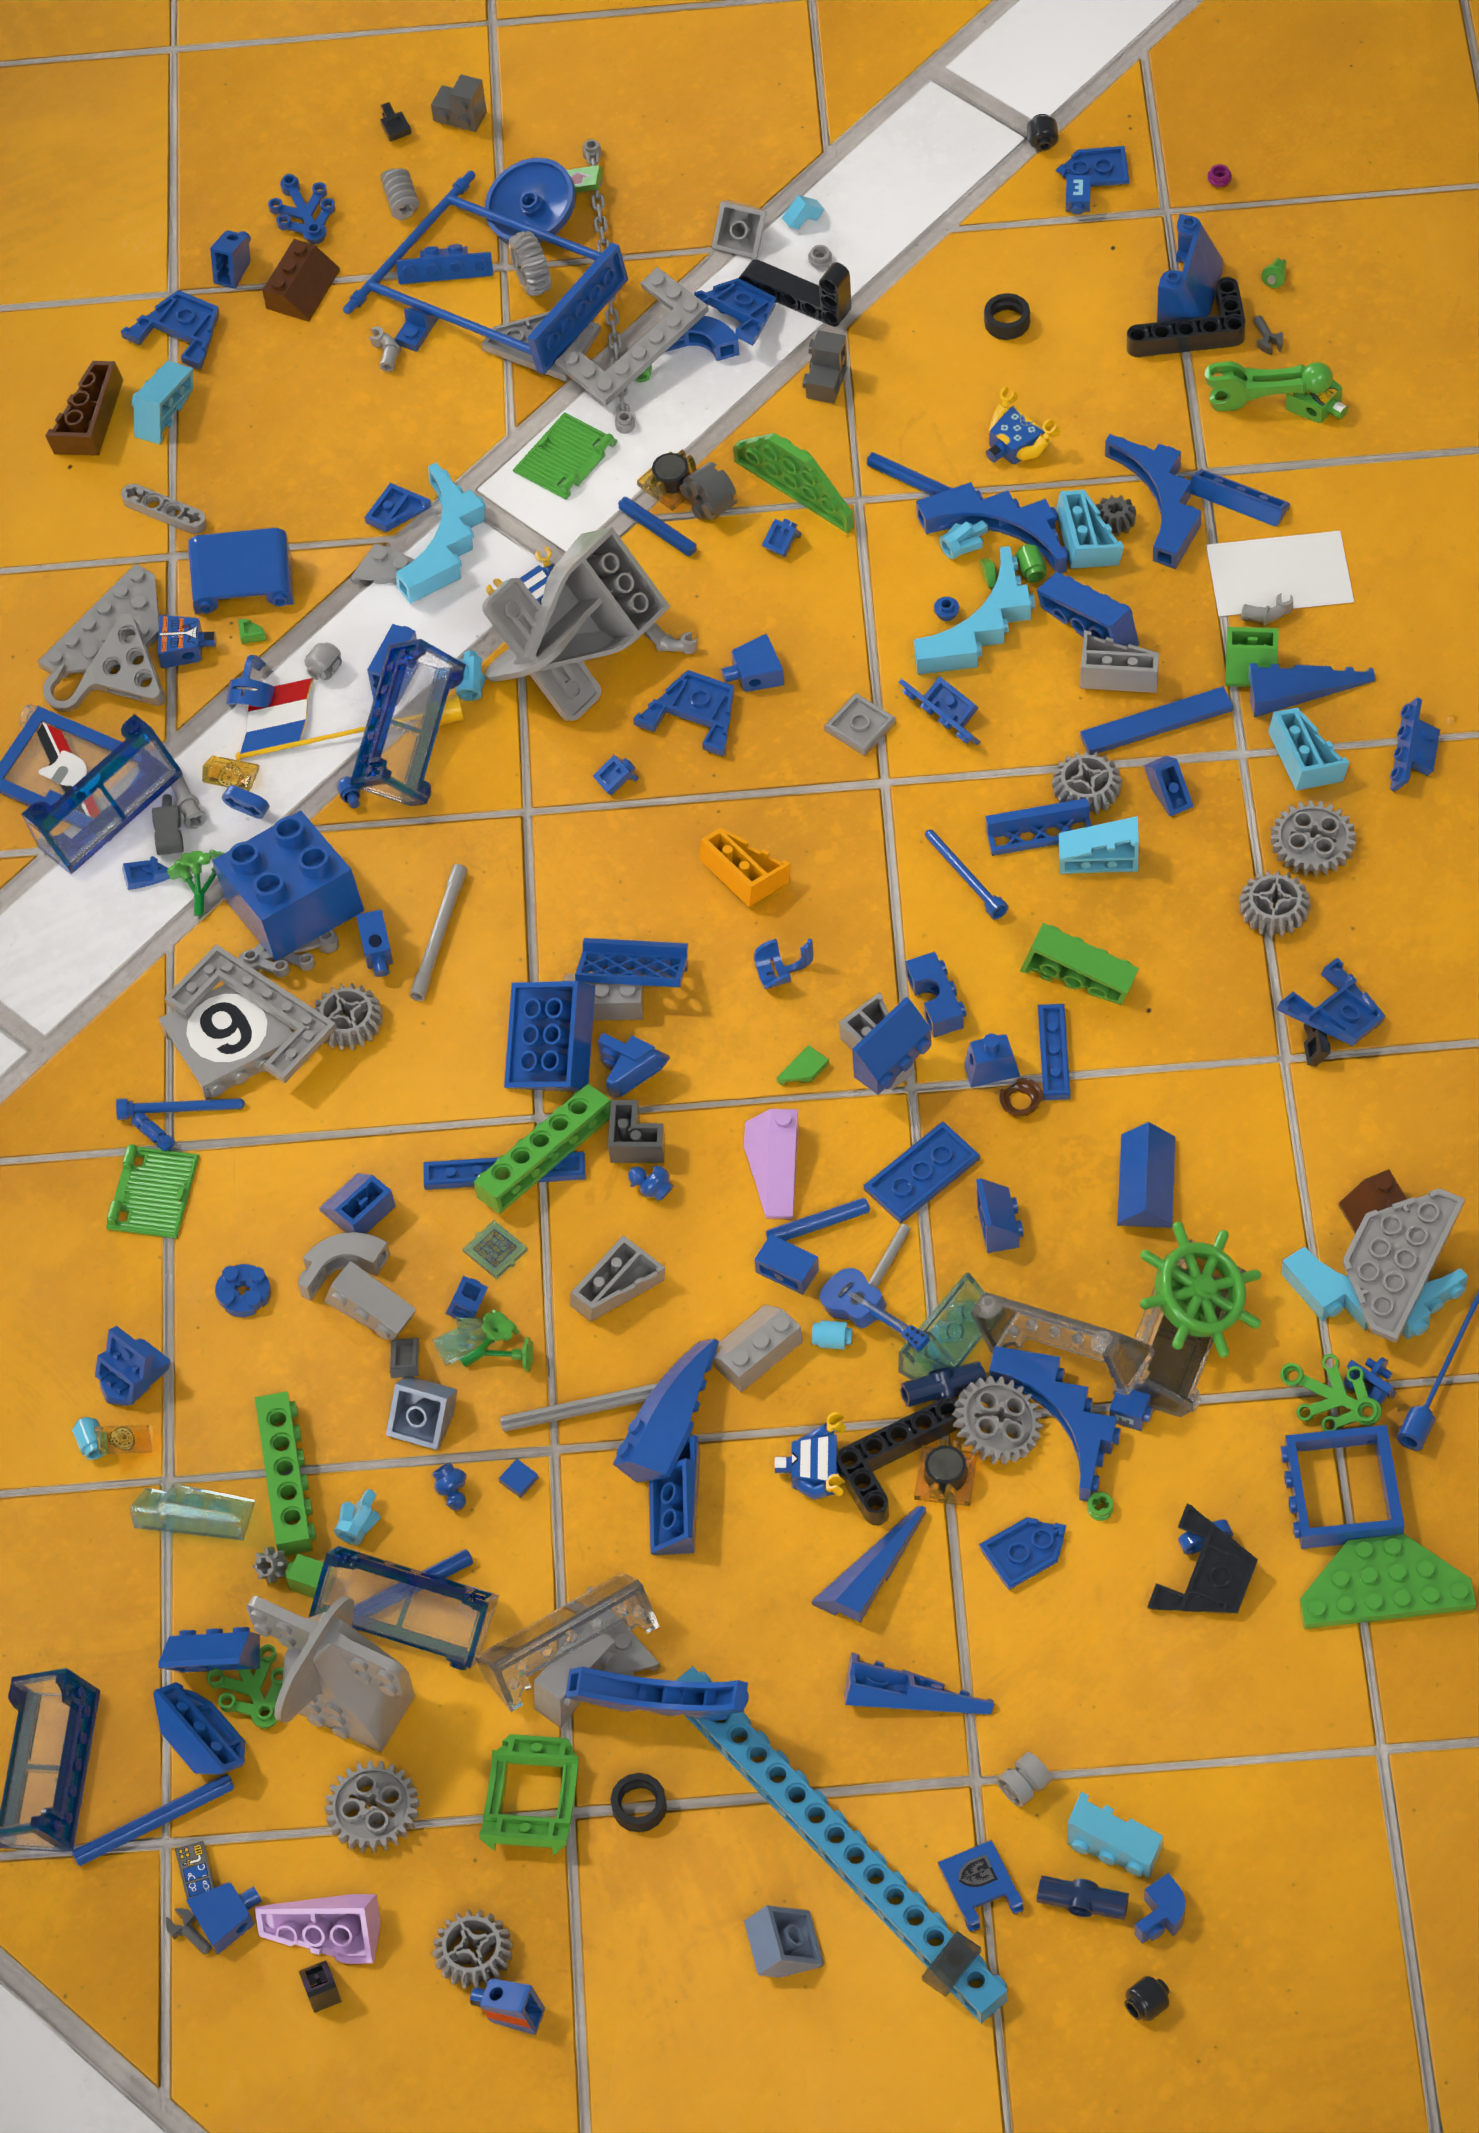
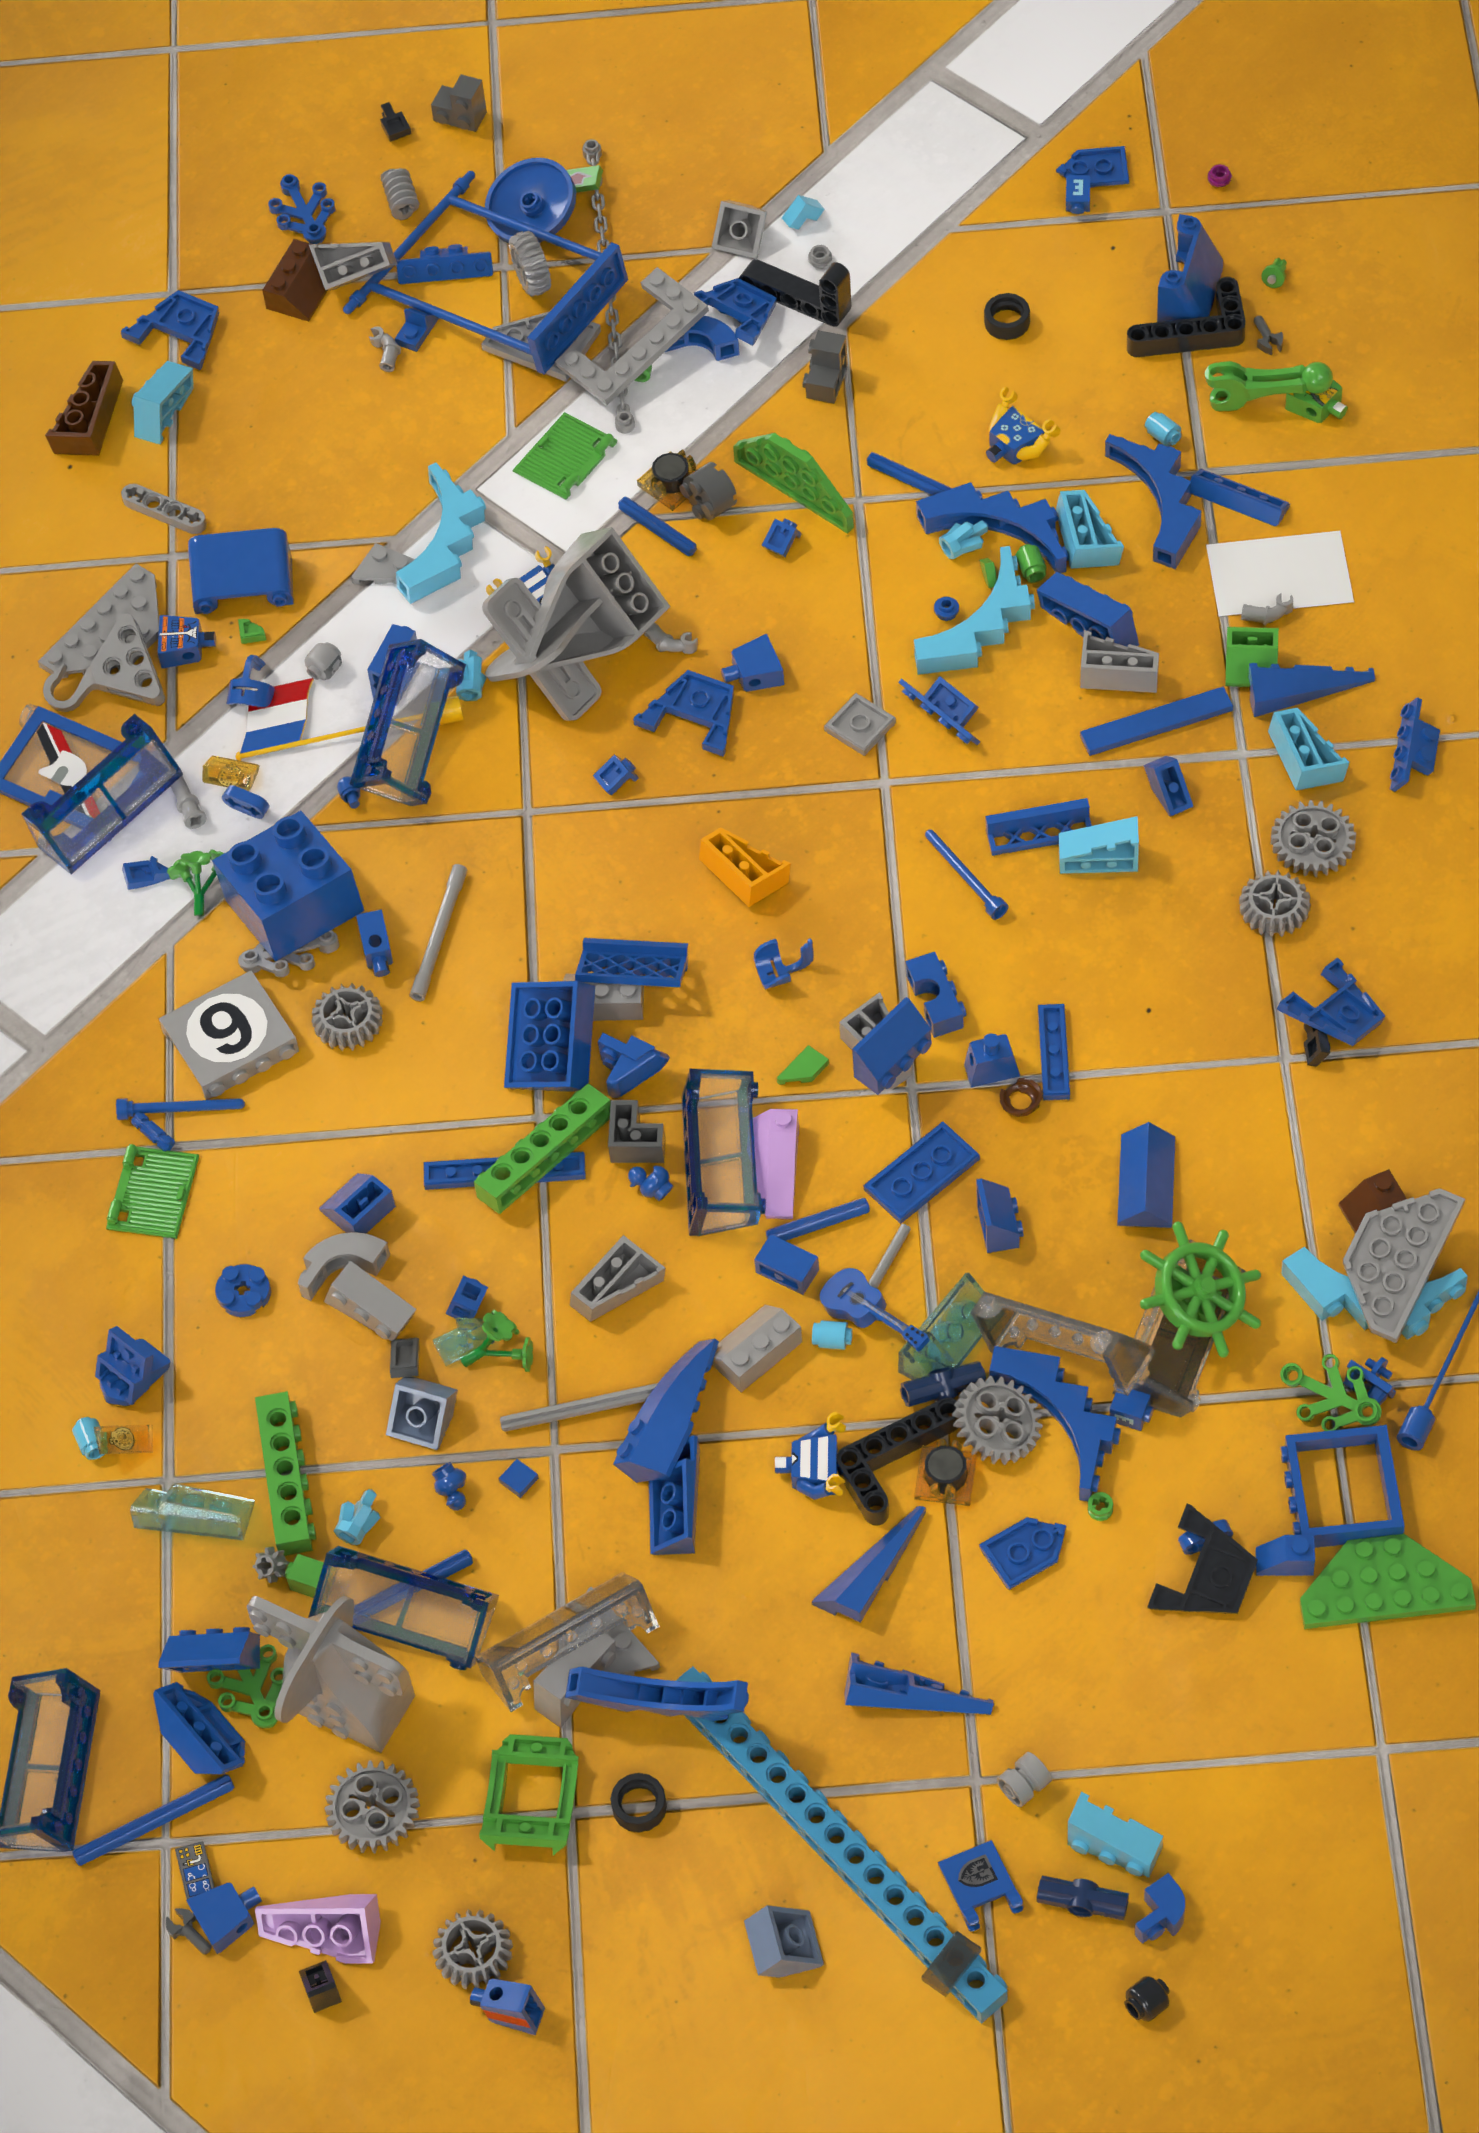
dark grey beam [152,794,184,855] -> none
light grey plate [164,944,337,1083] -> none
blue torso [210,230,251,289] -> none
blue wing [365,483,431,532] -> none
clear light blue piece [463,1220,528,1279] -> none
bright green wedge [1020,923,1139,1005] -> none
black head [1027,114,1059,151] -> none
light grey gear [1052,750,1122,815] -> none
dark grey gear [1096,494,1136,537] -> none
none -> light grey wedge [309,242,398,290]
none -> clear windscreen [681,1069,766,1236]
none -> medium azure brick [1145,412,1181,446]
none -> blue slope [1255,1535,1315,1576]

